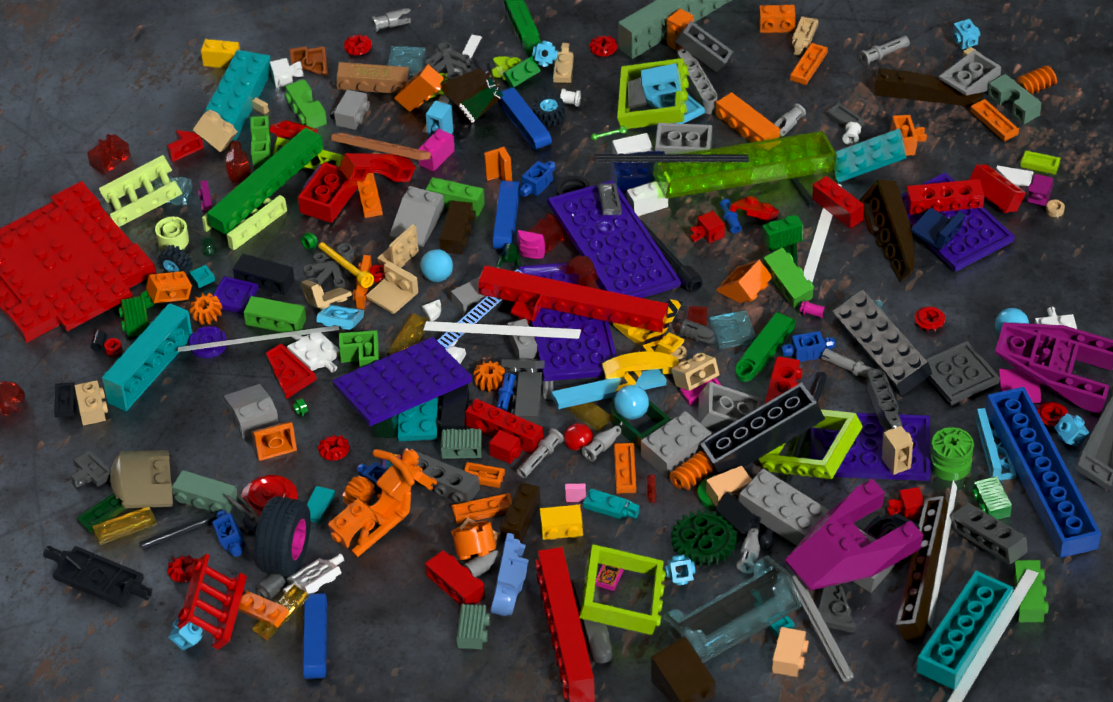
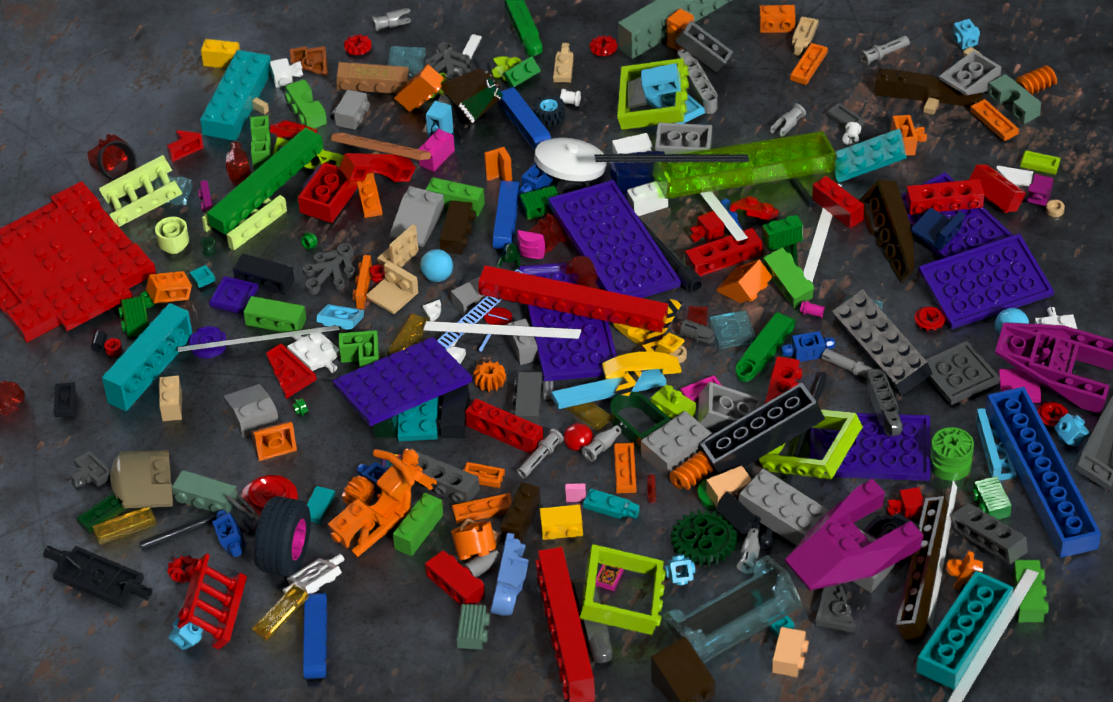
tan brick [75,380,108,426] -> none
black wheel [157,245,193,275] -> none
orange gear [190,293,222,325] -> none
tan brick [193,110,238,152] -> none
orange plate [238,591,290,628] -> none
dark grey brick [255,573,286,600] -> none
tan bracket [300,280,352,309] -> none
yellow piece [318,242,374,288] -> none
red gear [318,434,350,461] -> none
sand green brick [441,428,482,459] -> none
red brick [489,430,522,464] -> none
blue pin [496,373,516,411] -> none
dark grey hinge [501,359,545,372] -> none
red bracket [511,294,544,325] -> none
medium azure brick [532,41,558,67] -> none
bright green hinge [591,126,627,140] -> none
dark grey plate [597,183,622,215] -> none
medium azure piece [614,385,649,420] -> none
tan brick [672,353,719,391] -> none
orange brick [716,92,780,152] -> none
light grey axle [789,575,854,682] -> none
tan brick [882,426,913,475] -> none
none -> black tyre [97,141,137,180]
none -> tan brick [160,375,182,421]
none -> bright green brick [393,493,443,556]
none -> red piece [479,307,513,352]
none -> green brick [520,186,559,220]
none -> white dish [534,138,607,181]
none -> lime brick [651,384,696,420]
none -> white sticker [678,164,748,241]
none -> red brick [685,228,762,276]
none -> dark purple plate [918,234,1054,330]
none -> tan piece [924,98,939,115]
none -> orange hips [946,551,983,589]

